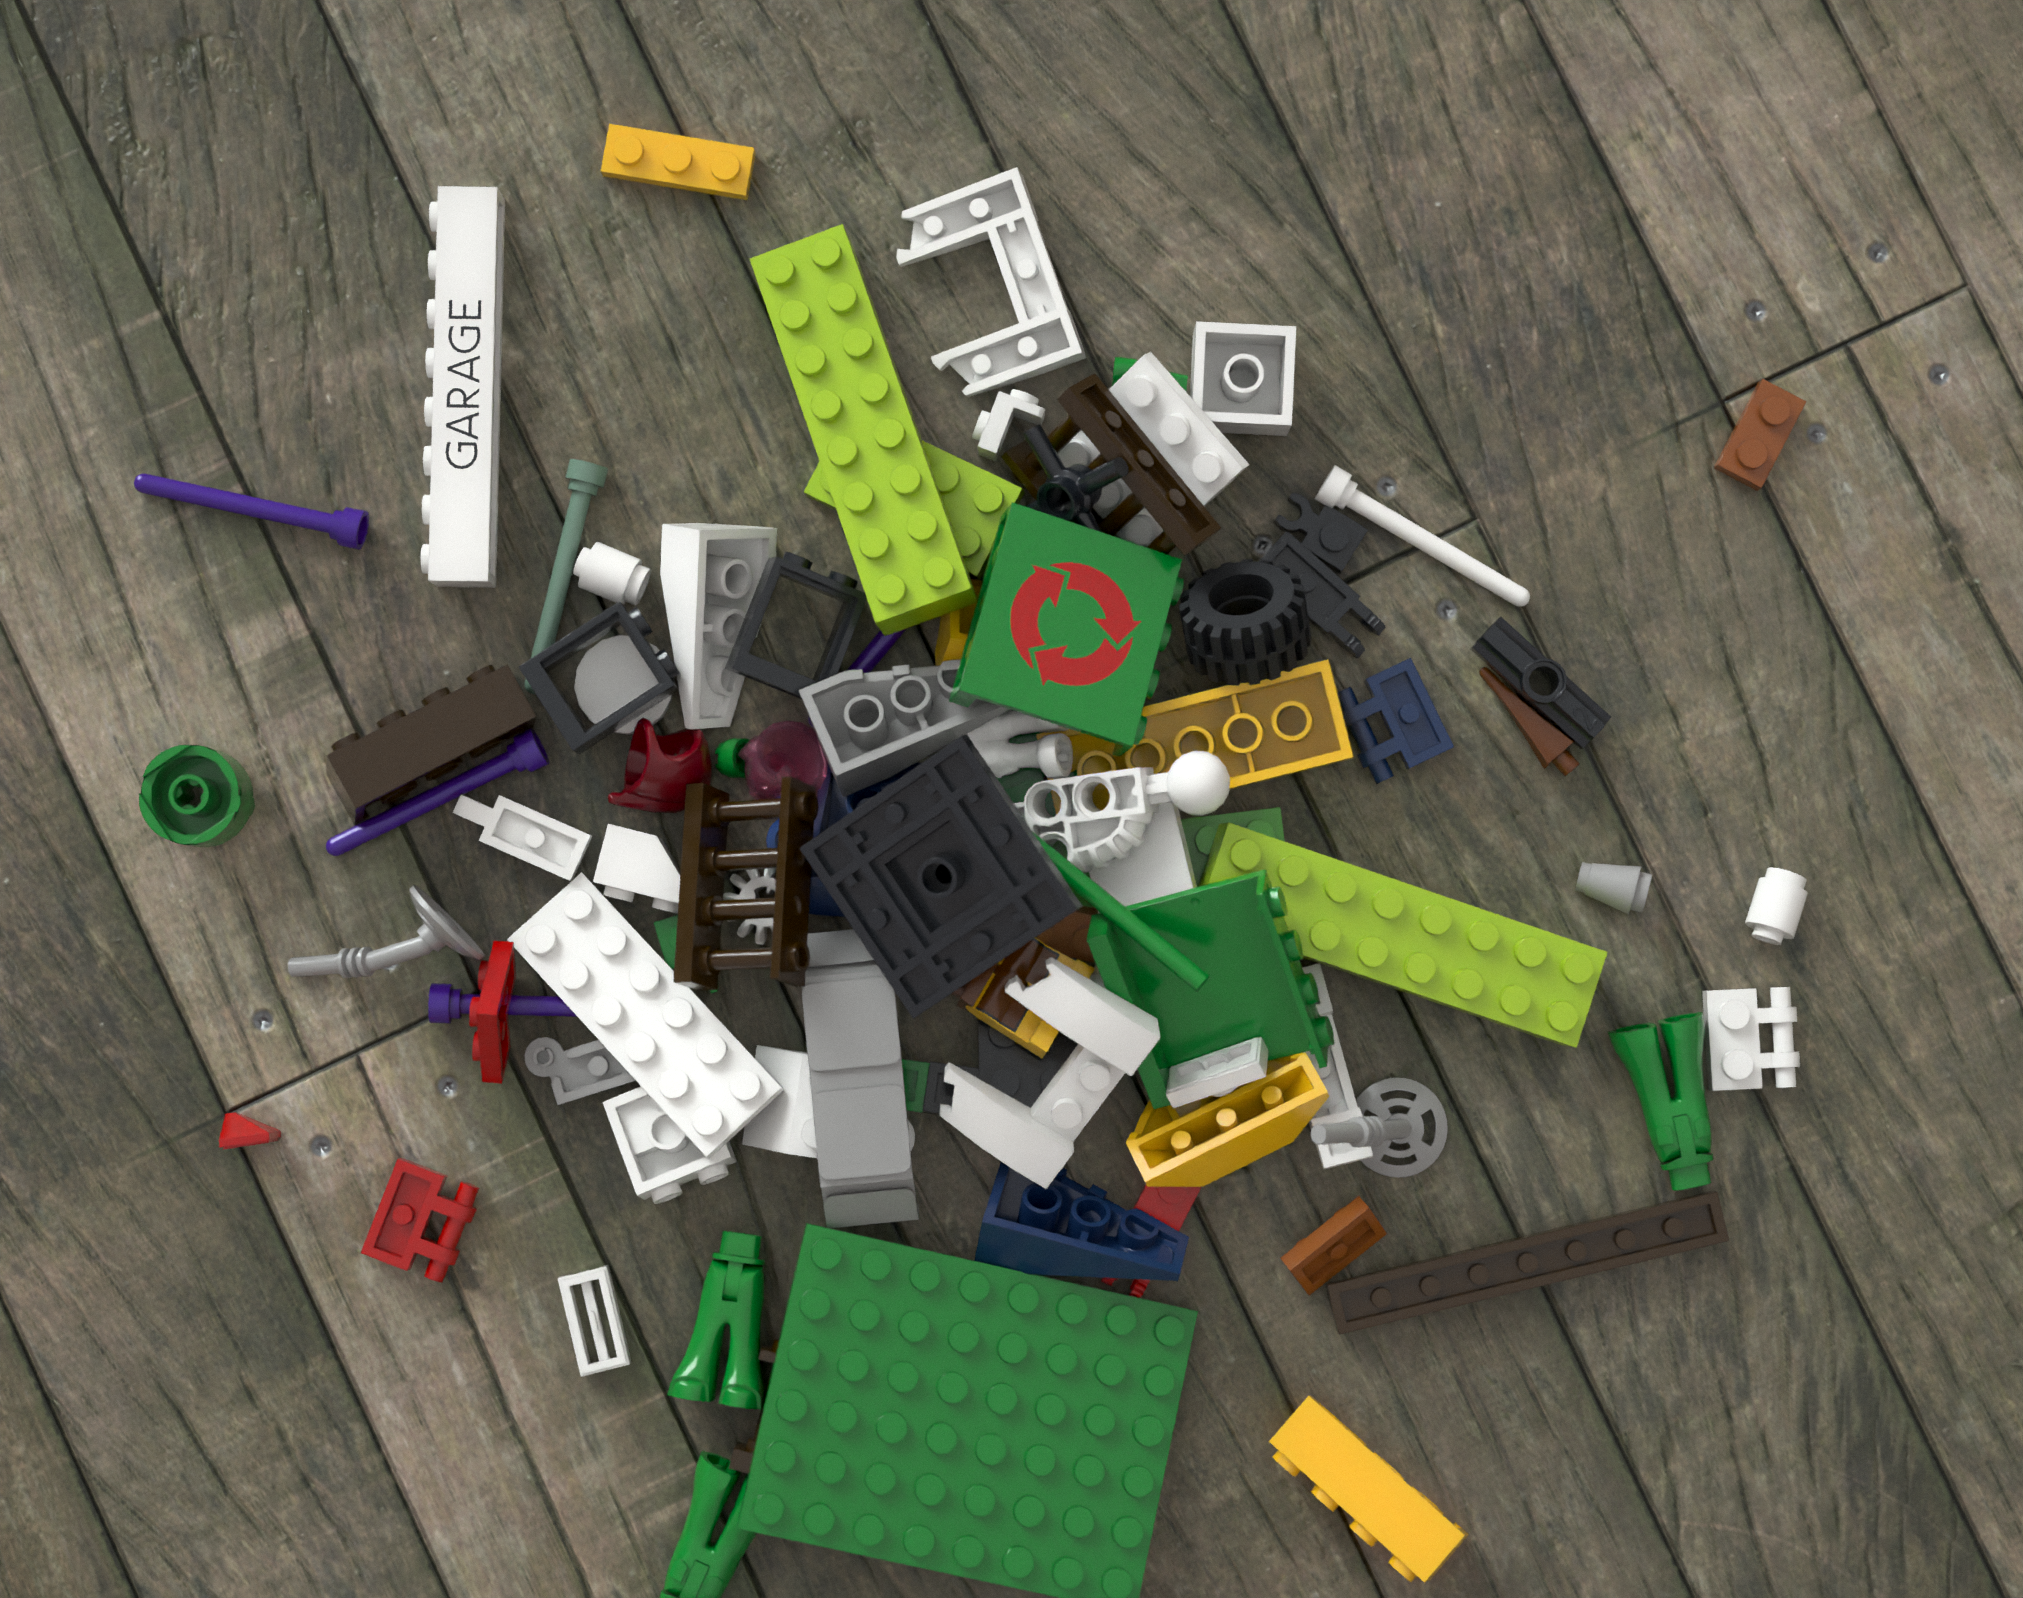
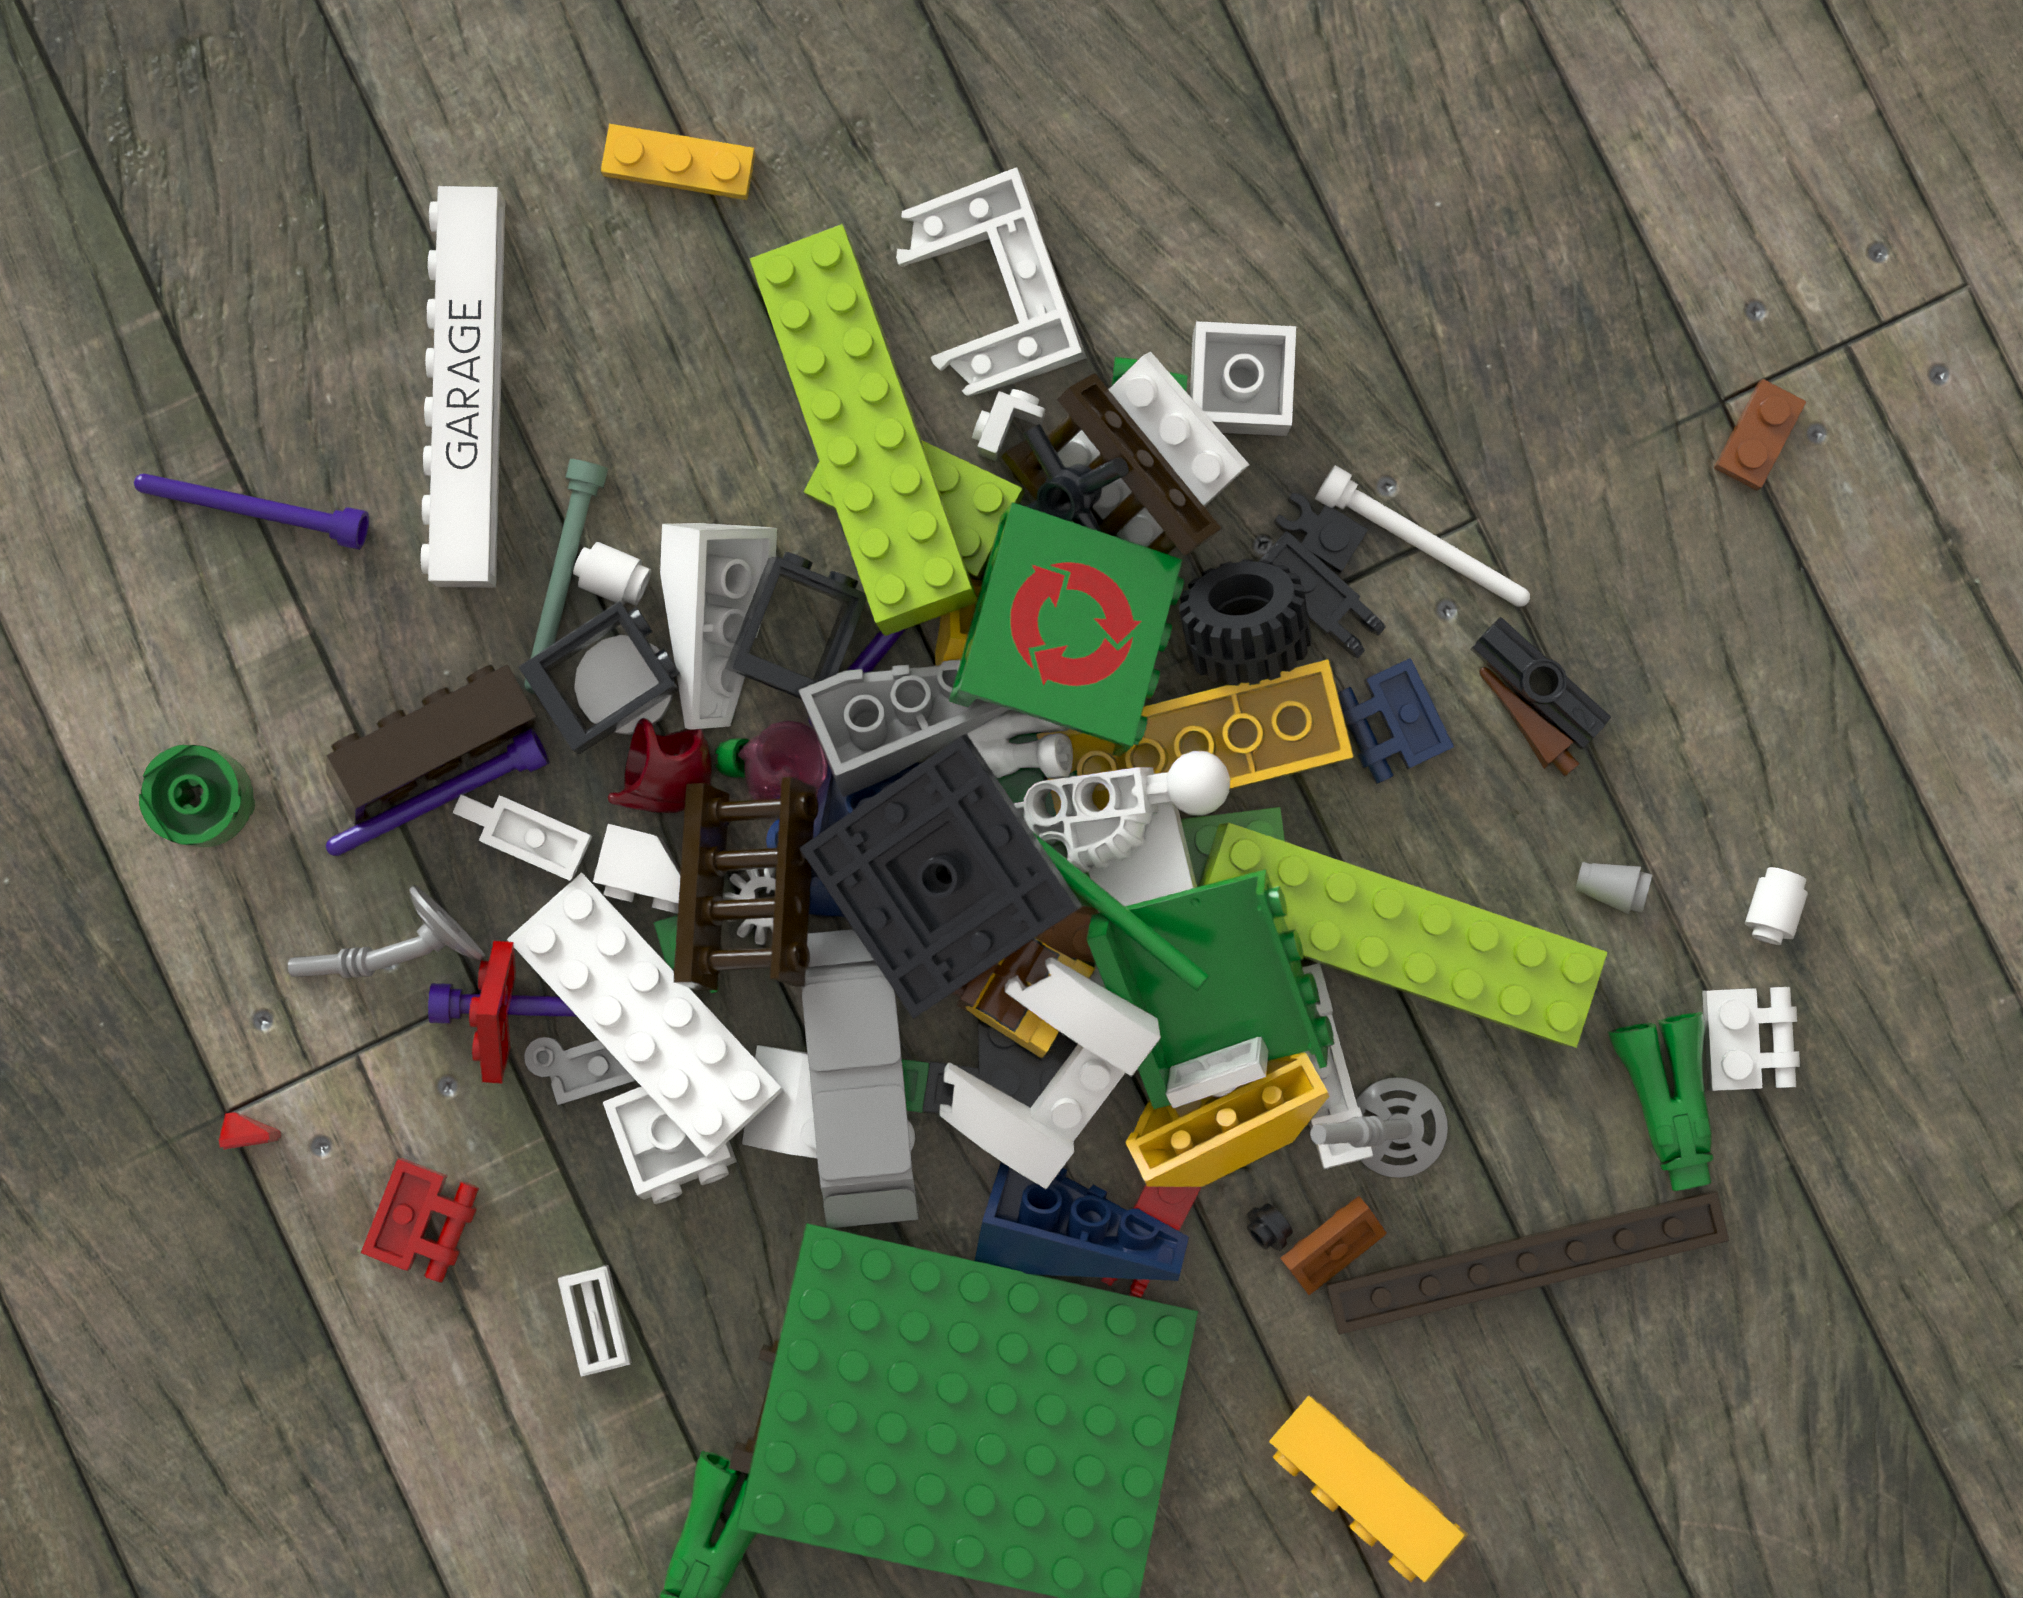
green piece [667,1230,765,1410] -> none
none -> black plate [1247,1203,1293,1251]

